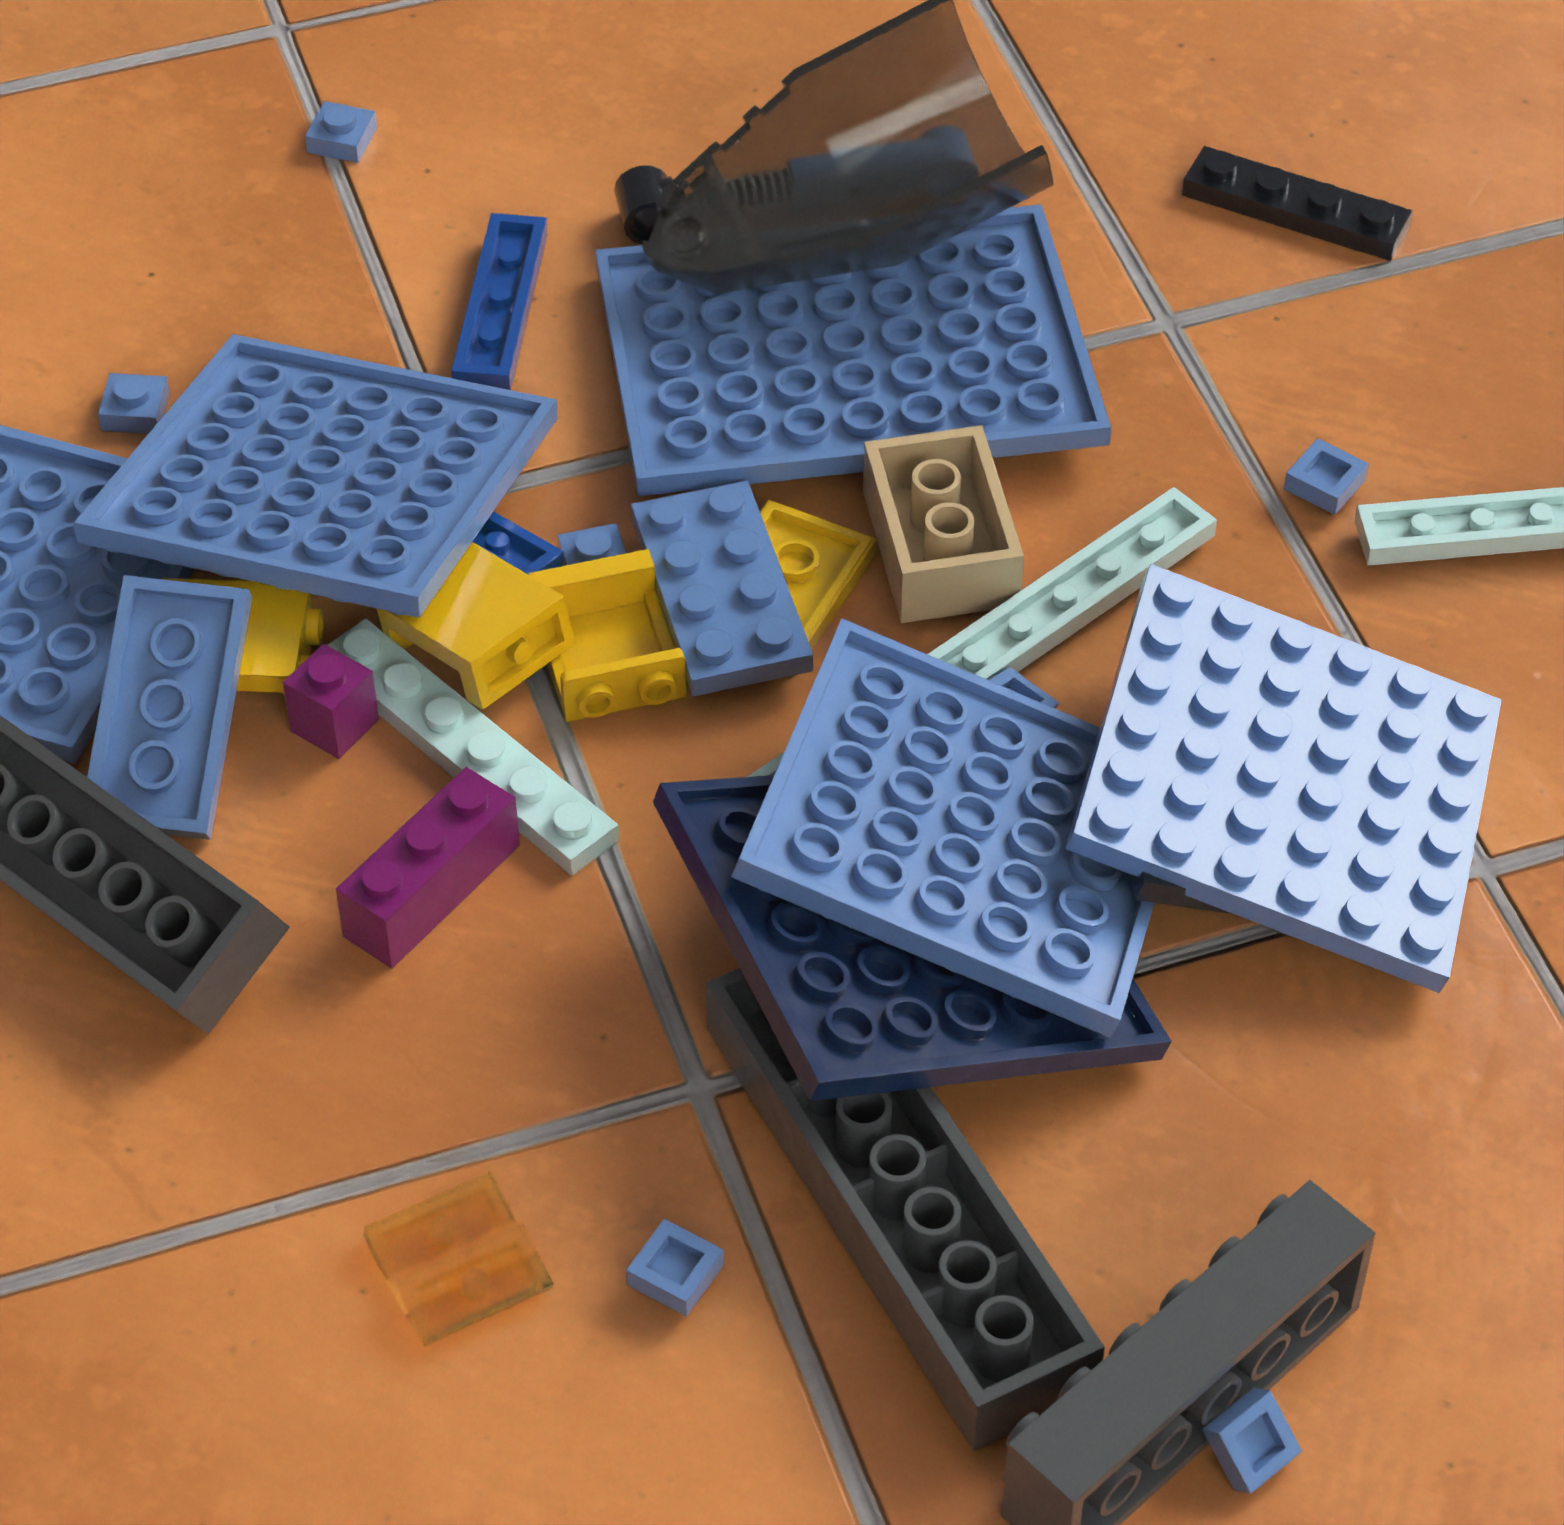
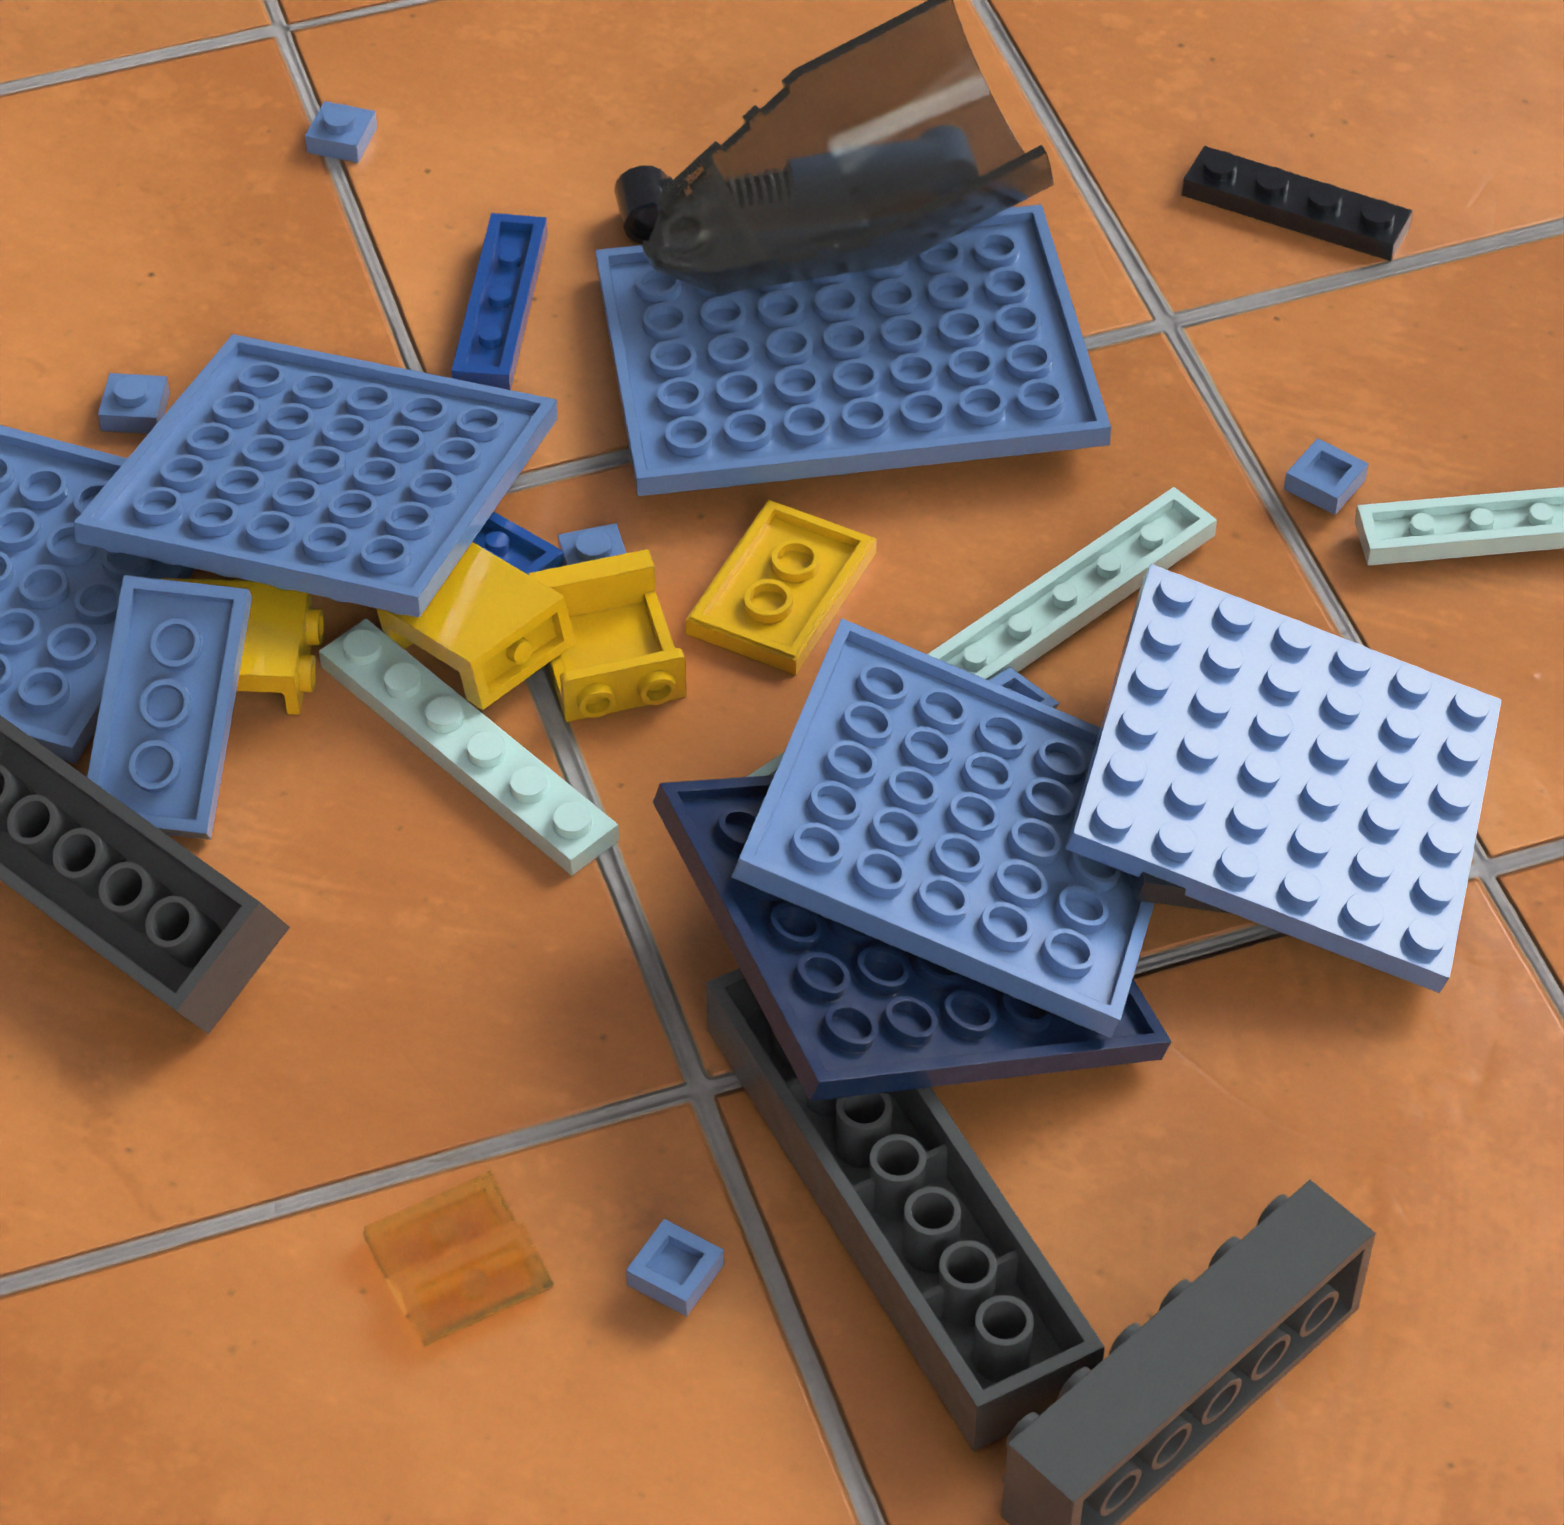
magenta brick [283,643,379,759] -> none
magenta brick [336,767,520,969] -> none
medium blue plate [631,480,813,697] -> none
tan brick [863,425,1024,623] -> none
medium blue plate [1202,1387,1302,1494] -> none

